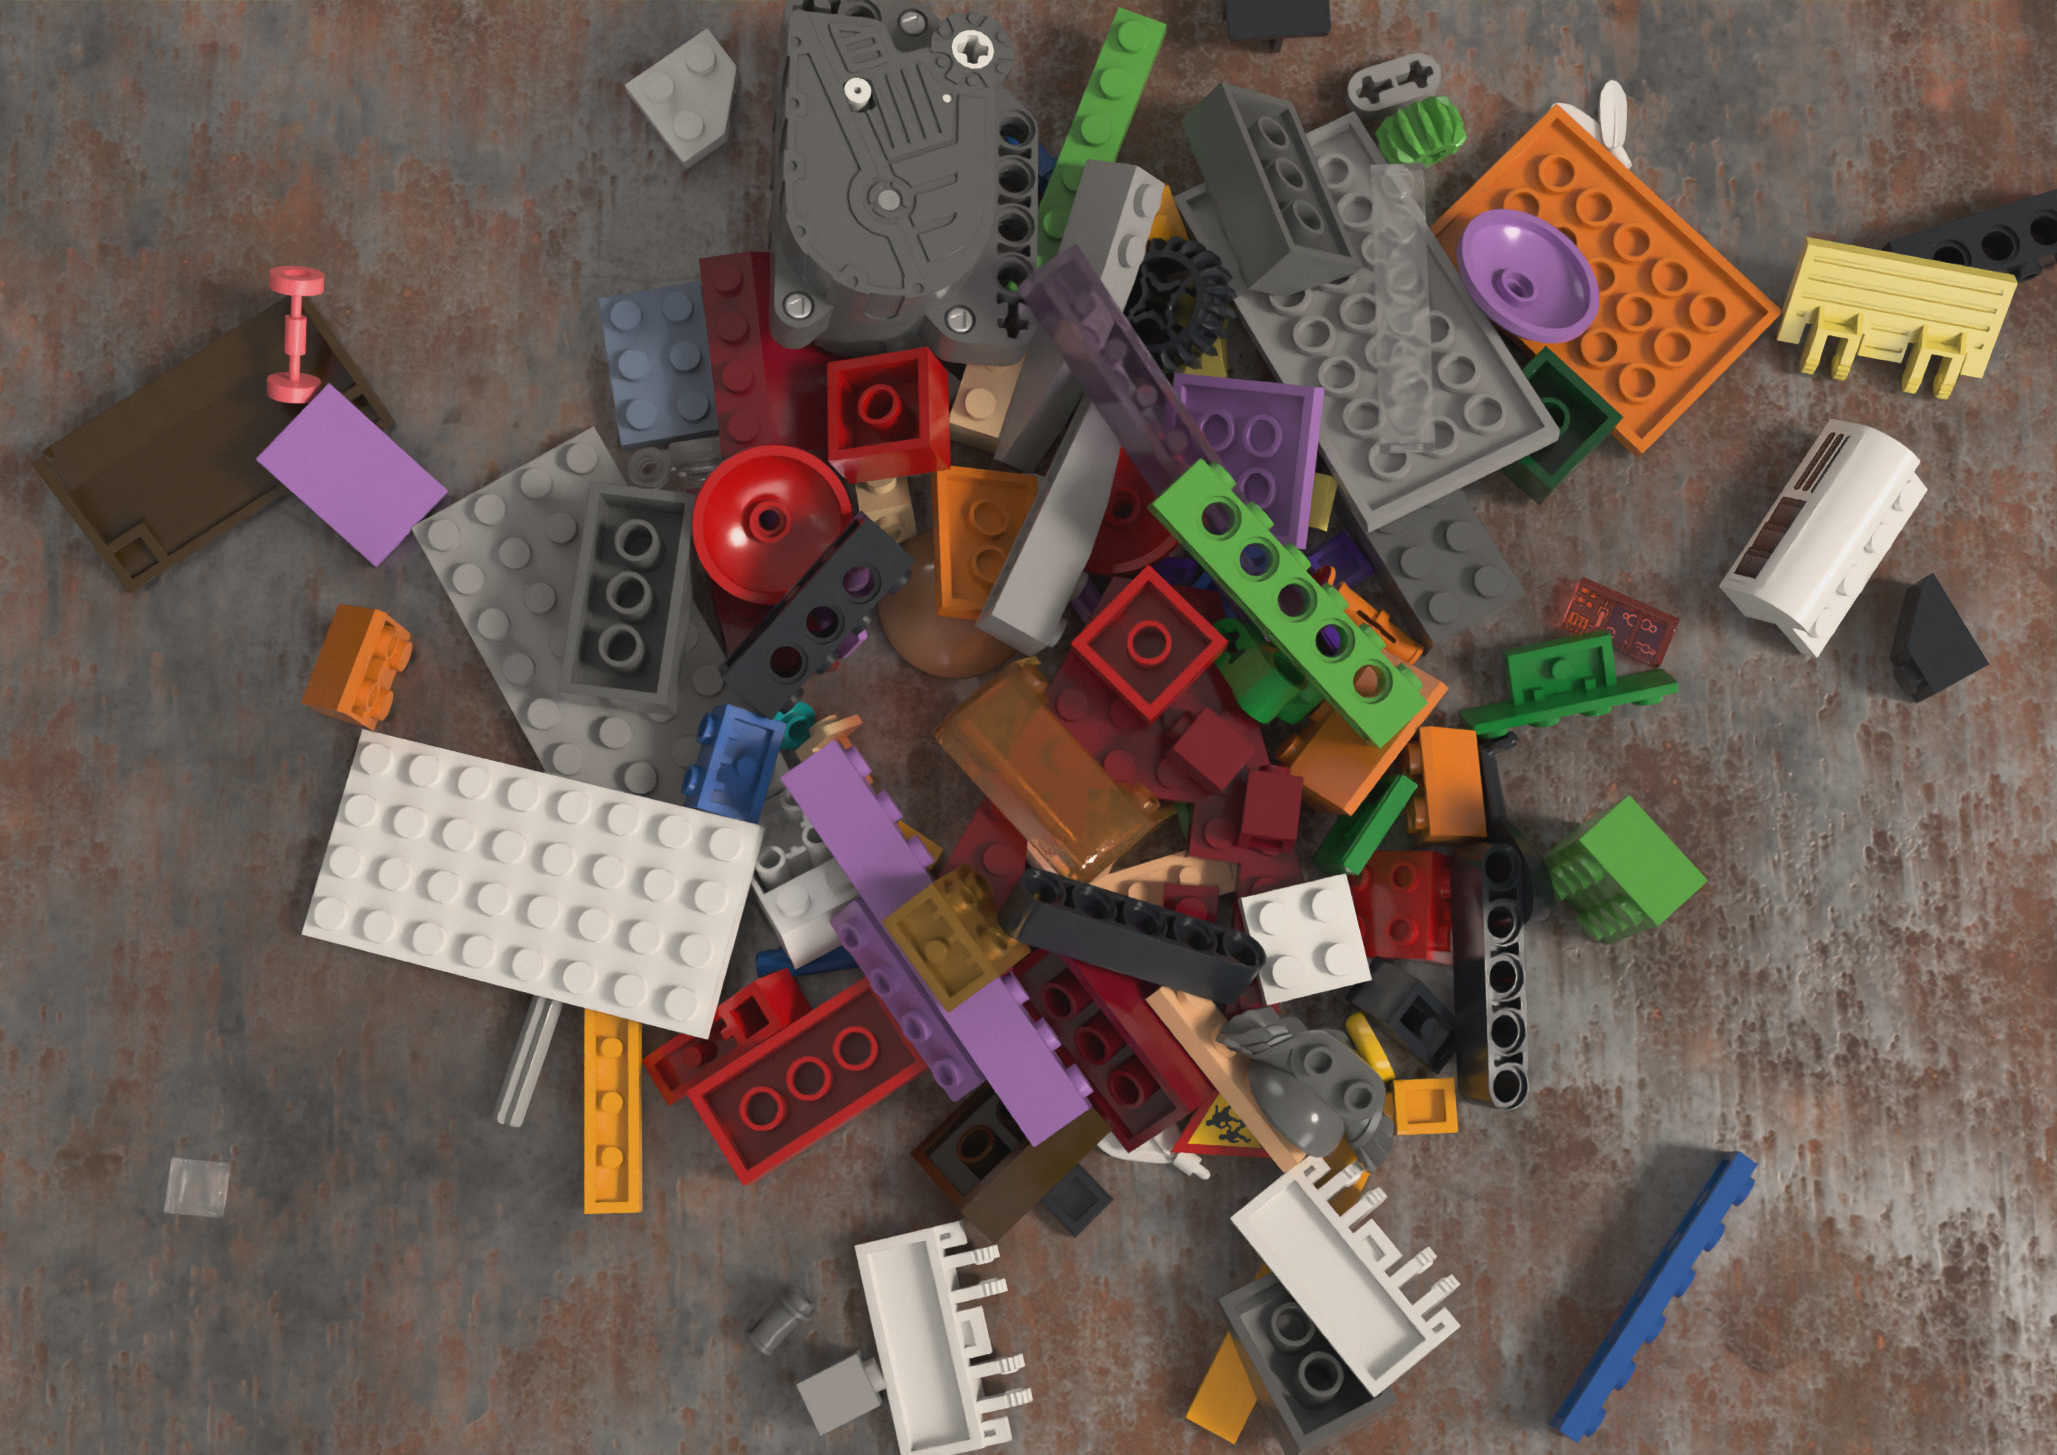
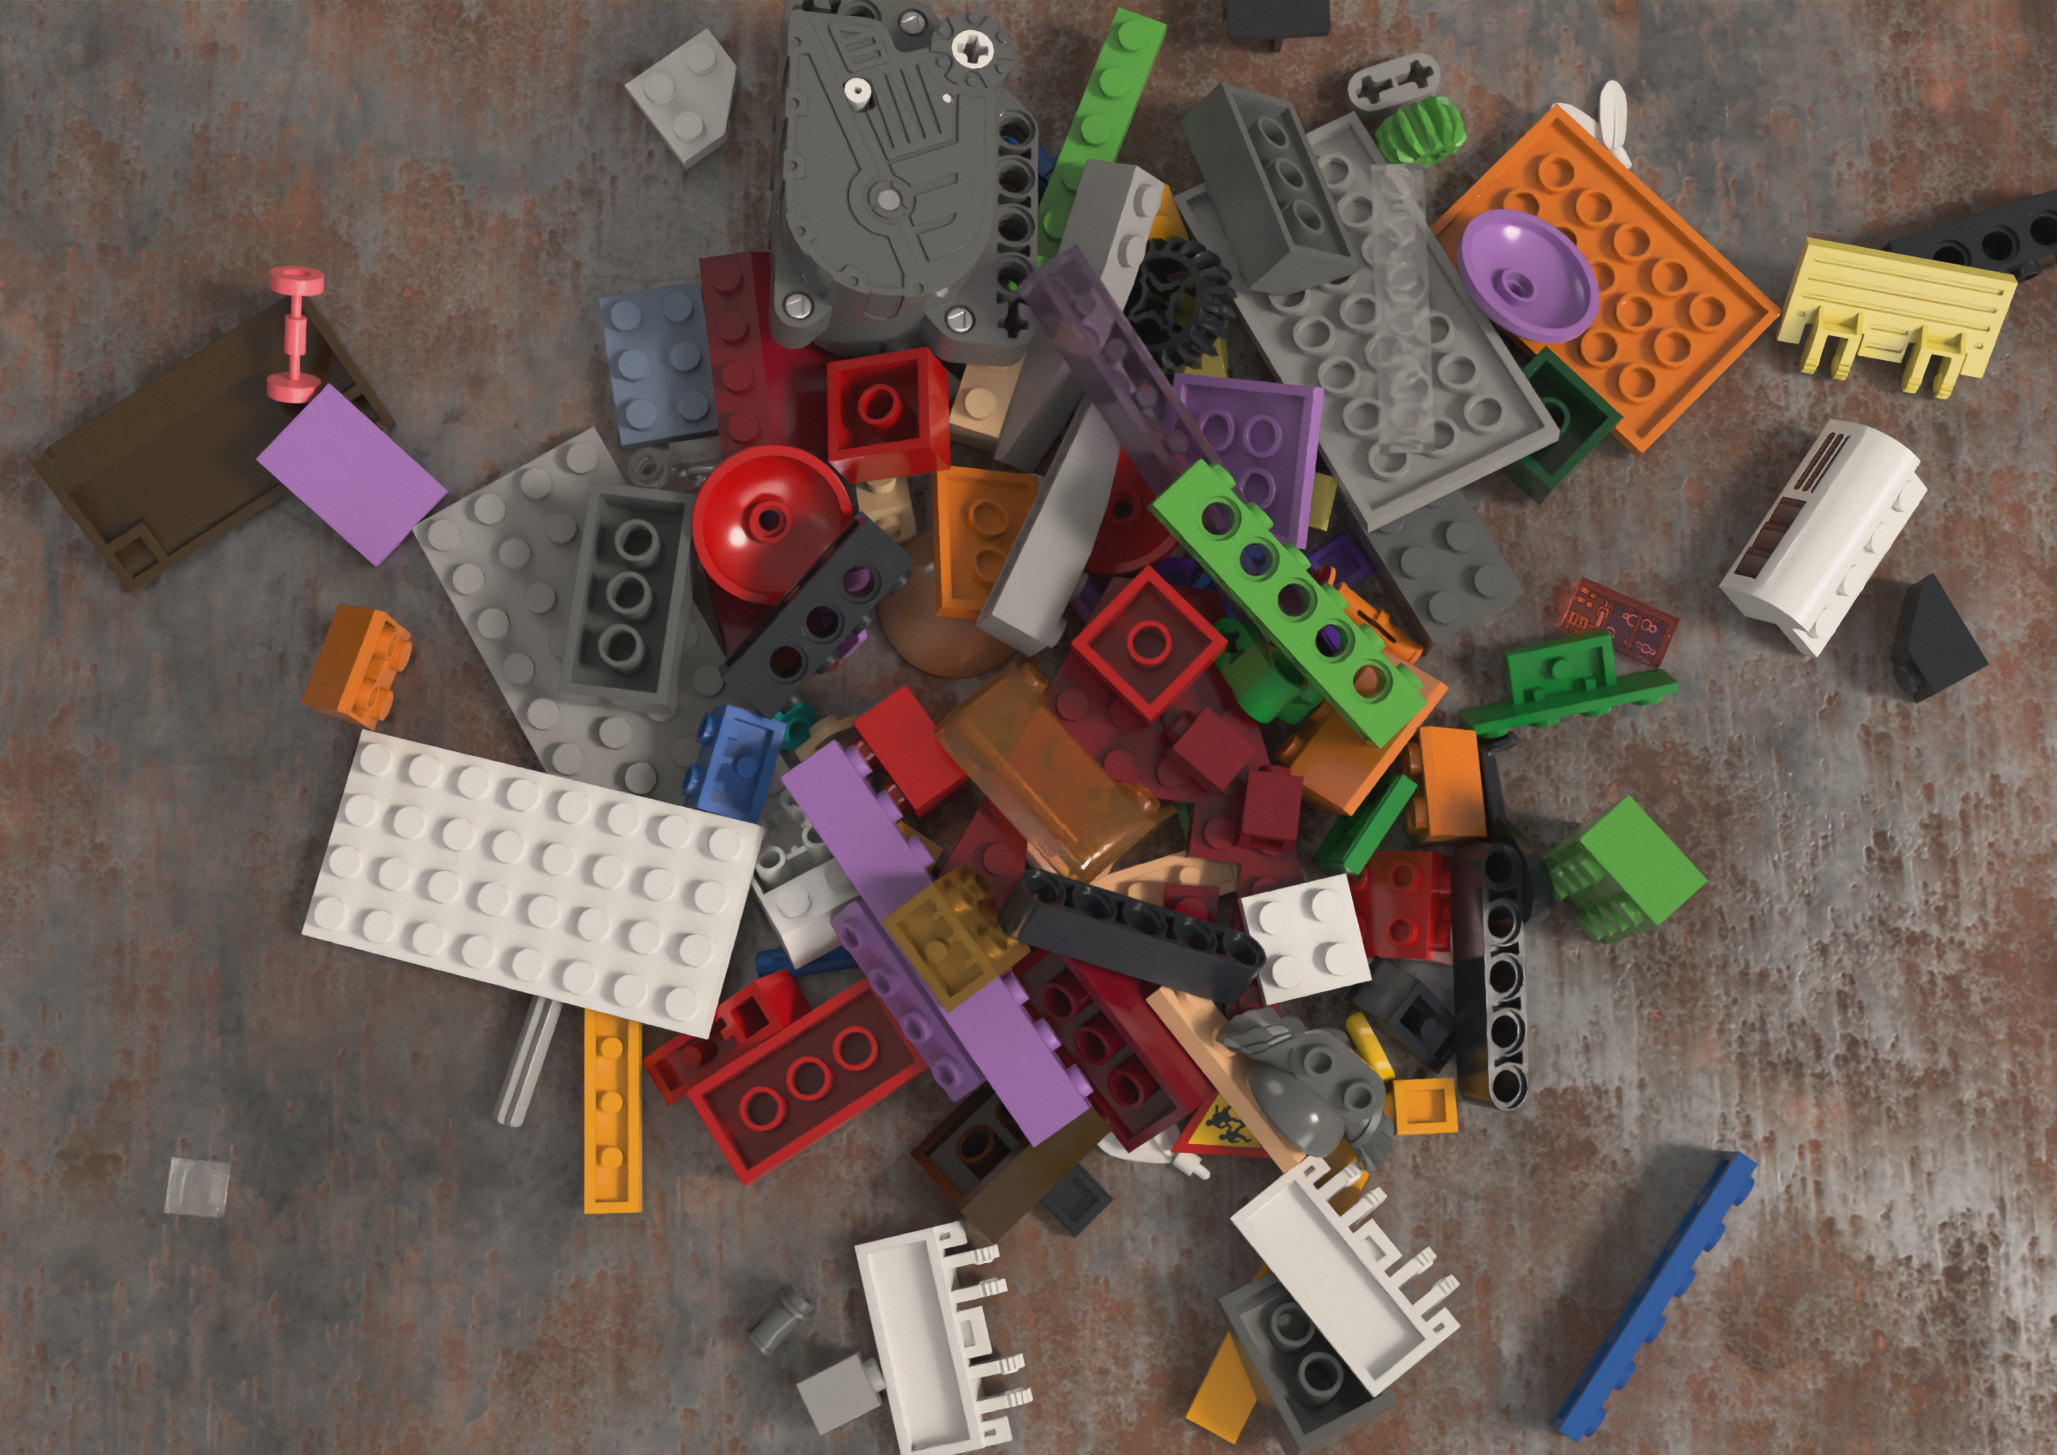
none -> red brick [851,685,971,824]

